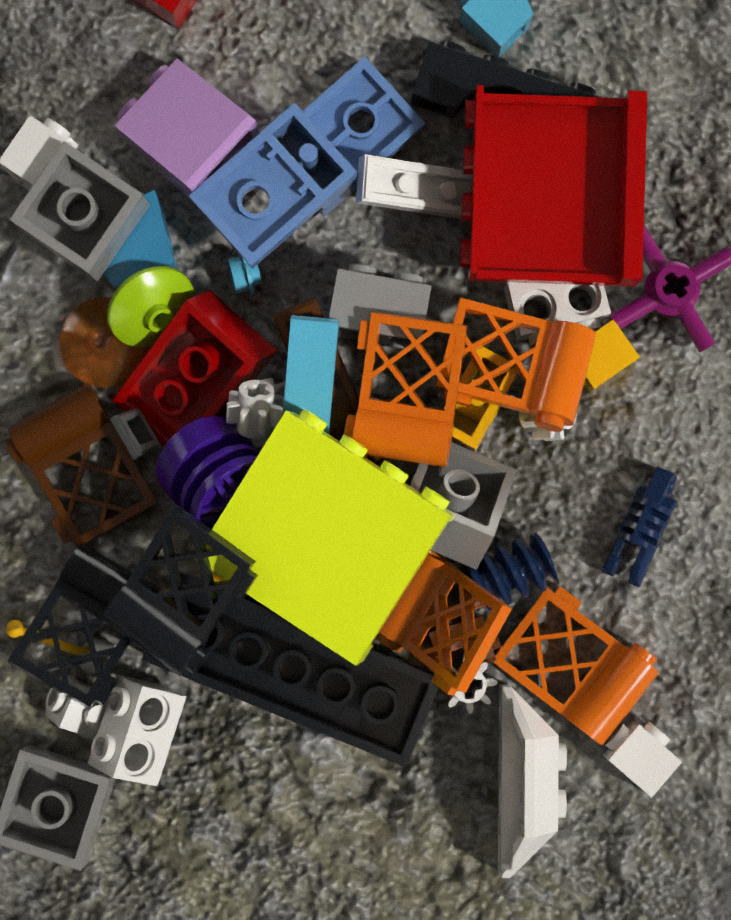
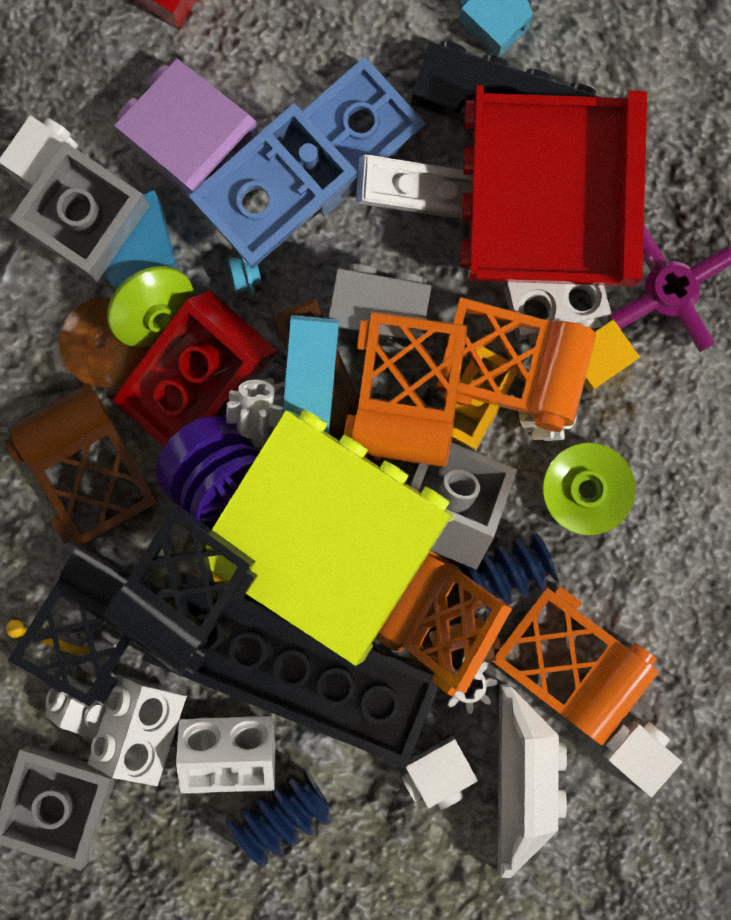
dark grey slope [110,408,161,462] -> none
dark blue hinge [602,467,677,588] -> none
none -> white brick [176,716,275,793]
none -> dark blue piece [226,768,331,867]
none -> white brick [402,735,478,810]
none -> lime dish [543,443,636,535]

